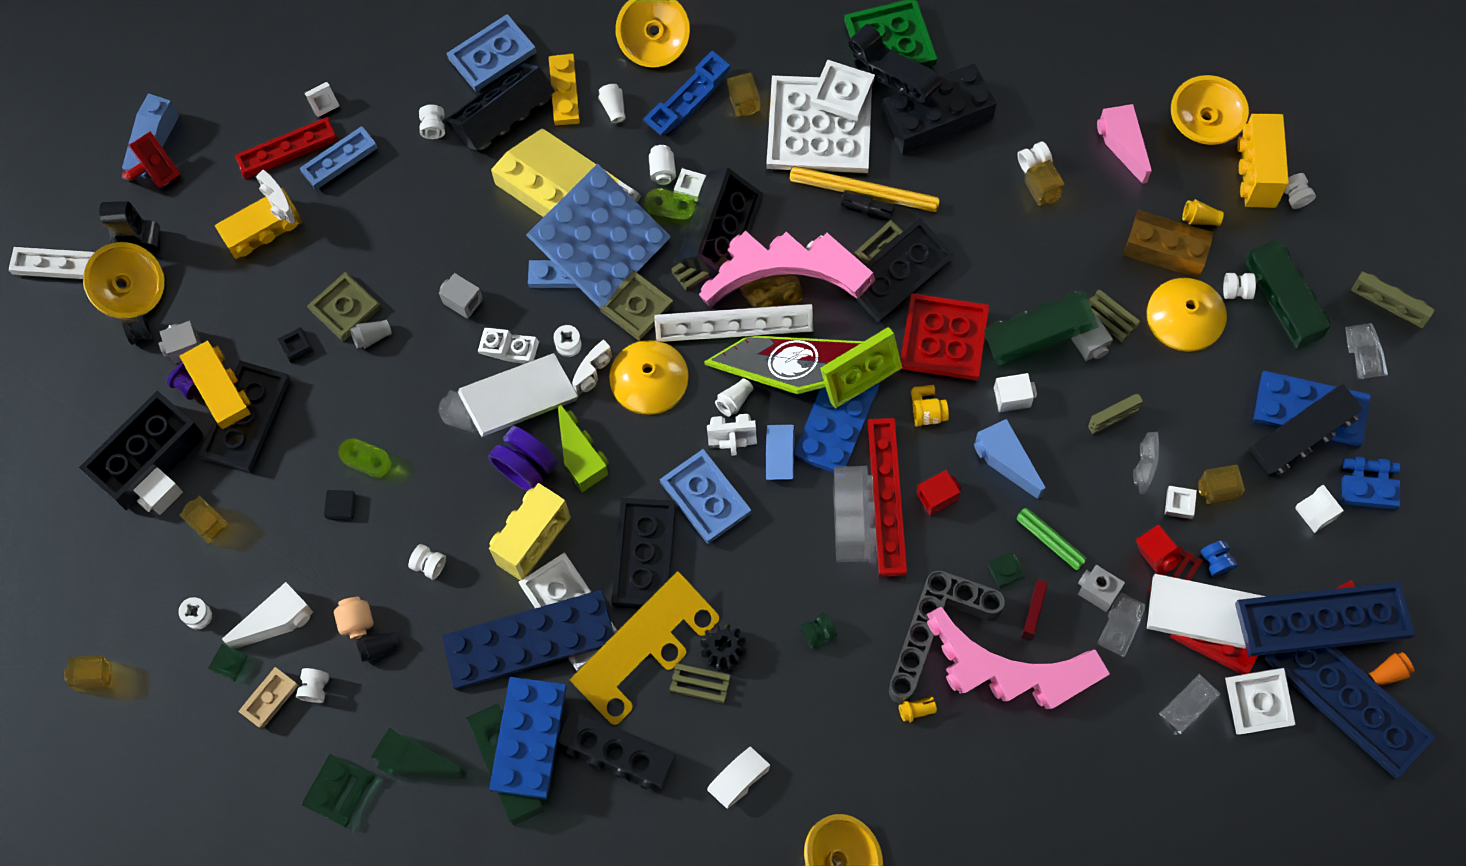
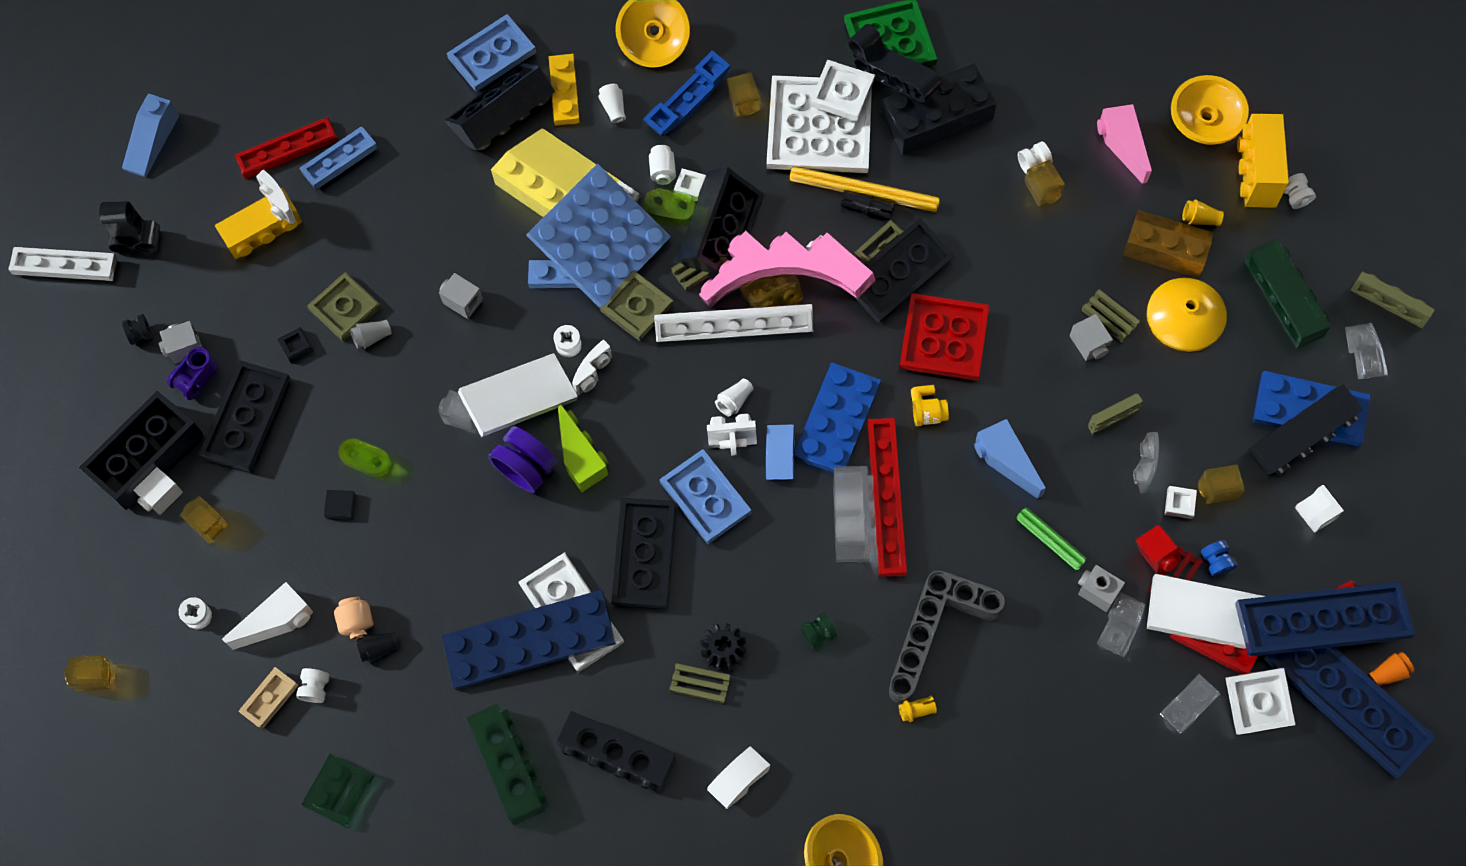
yellow dish [83,242,164,319] -> none
red plate [122,131,181,188] -> none
yellow brick [179,340,251,429] -> none
clear green plate [208,644,249,682] -> none
white tile [305,82,339,117] -> none
clear green slope [371,728,466,778] -> none
white wheel [408,544,446,580] -> none
white wheel [419,105,445,139] -> none
white slope [478,328,539,364] -> none
light yellow brick [489,483,571,581] -> none
blue plate [489,677,567,799] -> none
yellow piece [570,571,719,725] -> none
yellow dish [609,340,689,415] -> none
piece [704,327,902,408] -> none
red brick [916,470,961,516] -> none
bright pink arch [927,606,1110,709] -> none
clear green brick [984,291,1099,366] -> none
clear green plate [987,551,1025,589] -> none
white brick [994,373,1037,413] -> none
dark red tile [1021,579,1048,641] -> none
white wheel [1223,273,1256,299] -> none
blue plate [1342,456,1400,509] -> none

